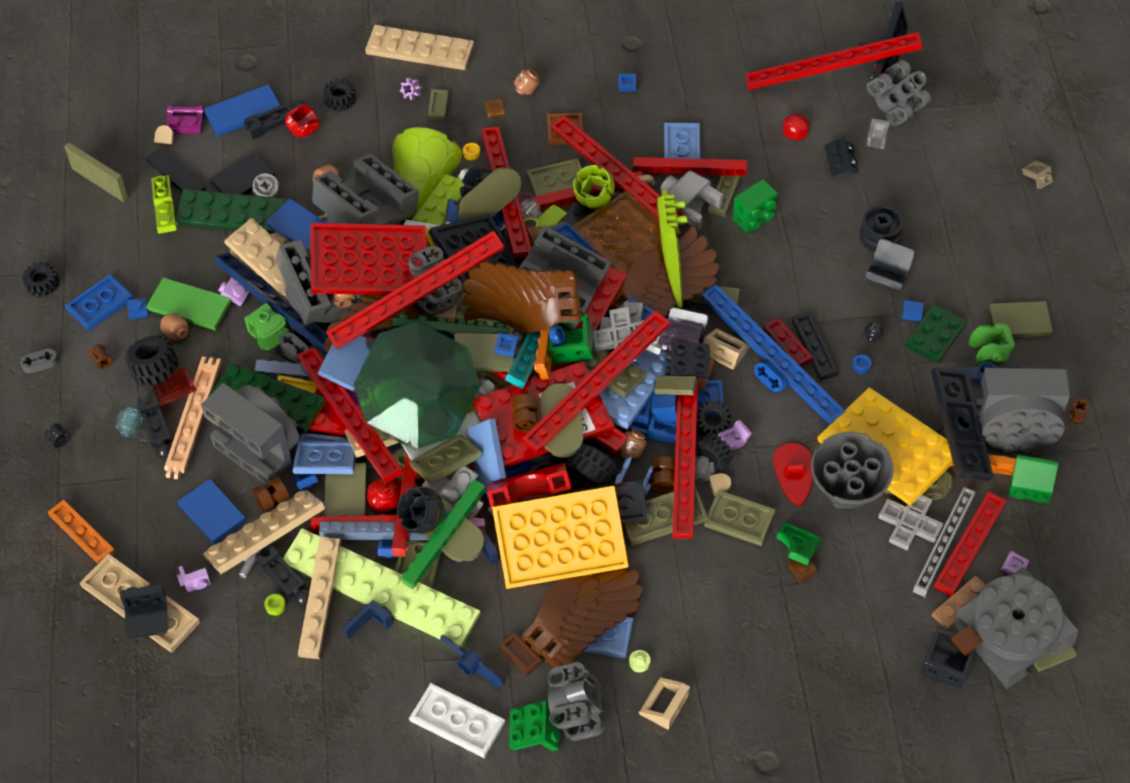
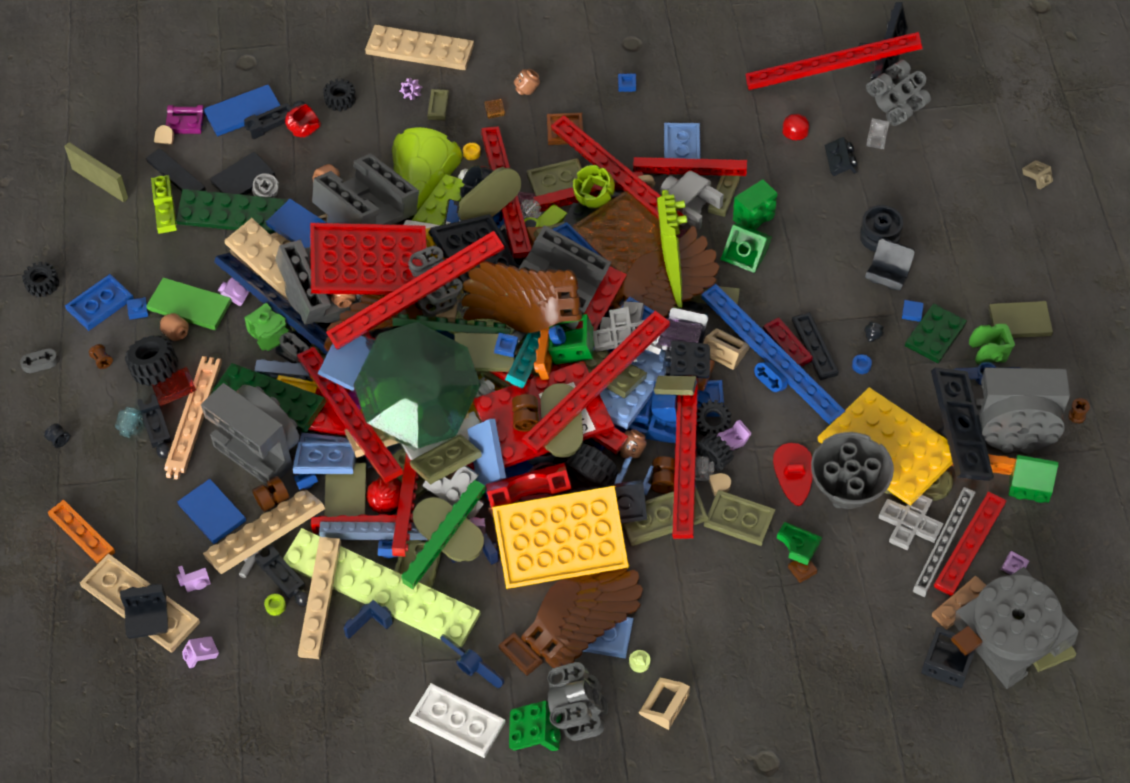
black piece [397,487,447,534] -> none
none -> lavender bracket [182,636,219,668]
none -> green slope [720,223,772,273]

